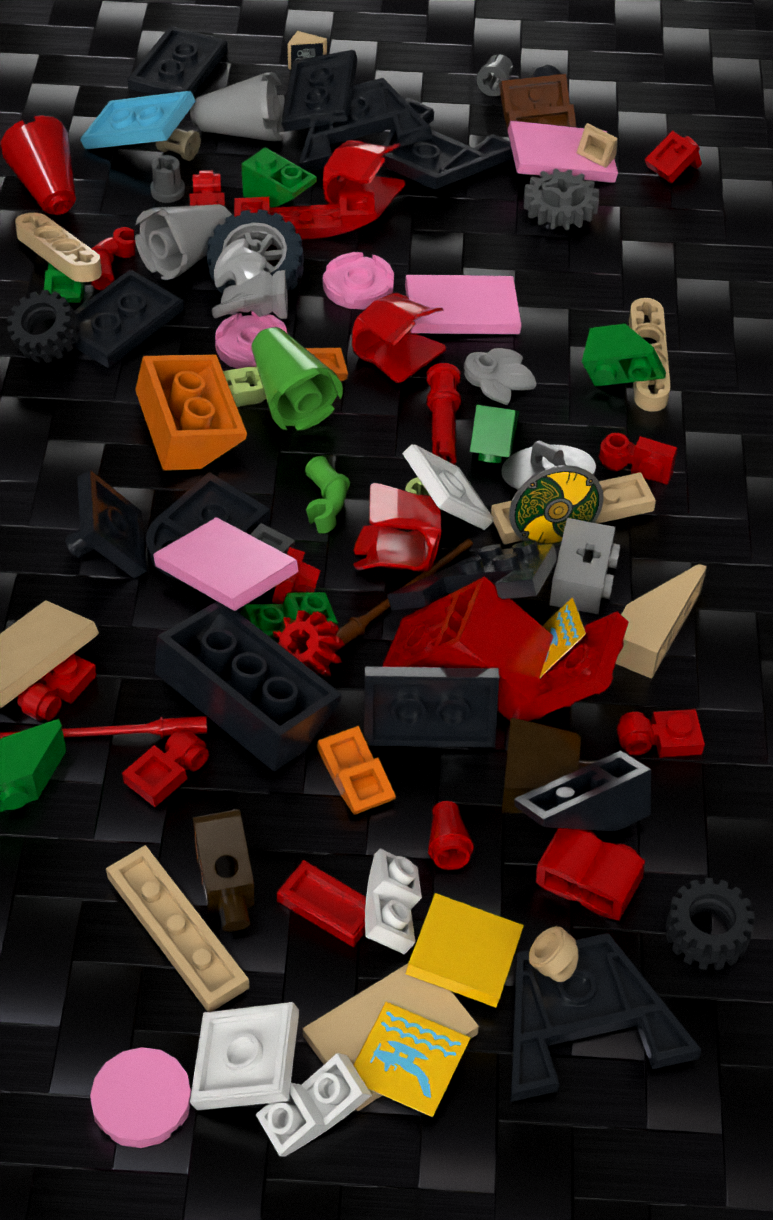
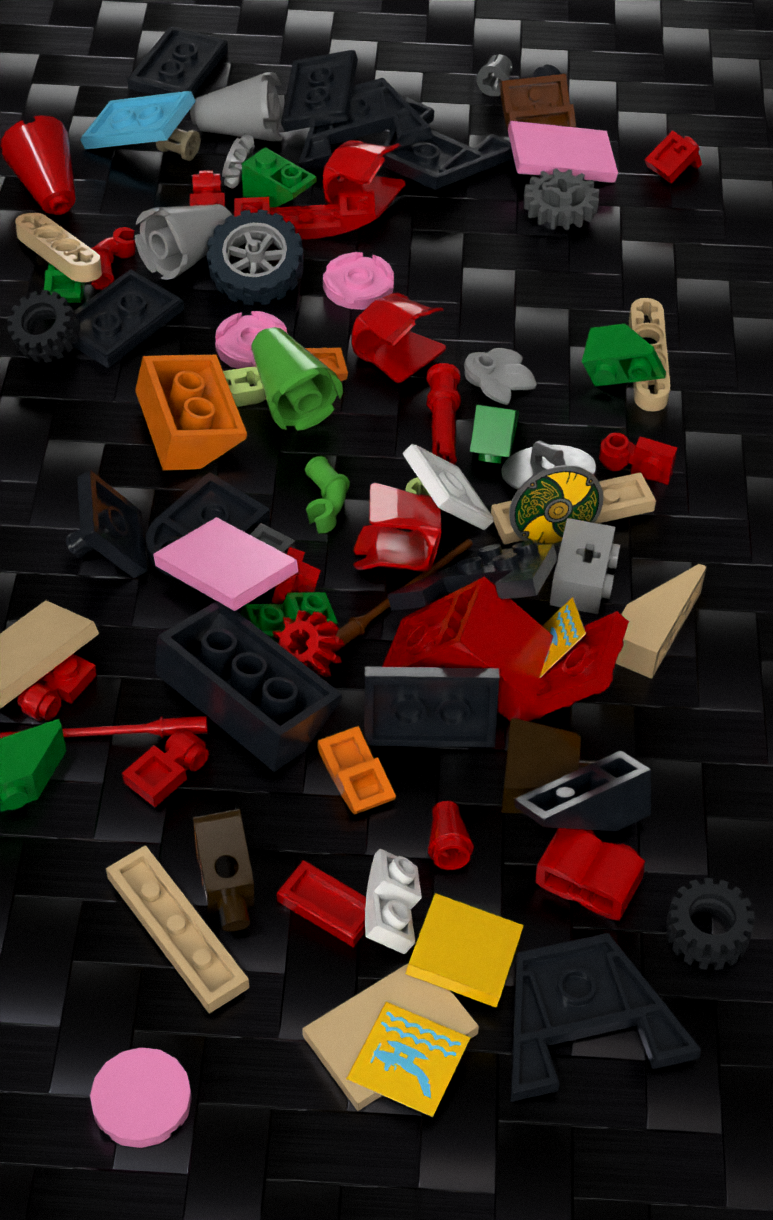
dark grey bush [150,155,185,203] -> none
white tile [190,1002,299,1110] -> none
light grey animal [212,238,288,319] -> none
white slope [256,1053,372,1157] -> none
slope [288,31,327,70] -> none
bright pink tile [405,275,521,334] -> none
tan tile [529,926,579,982] -> none
tan slope [576,123,618,168] -> none
red plate [617,709,705,757] -> none
none -> light grey gear [222,133,255,189]

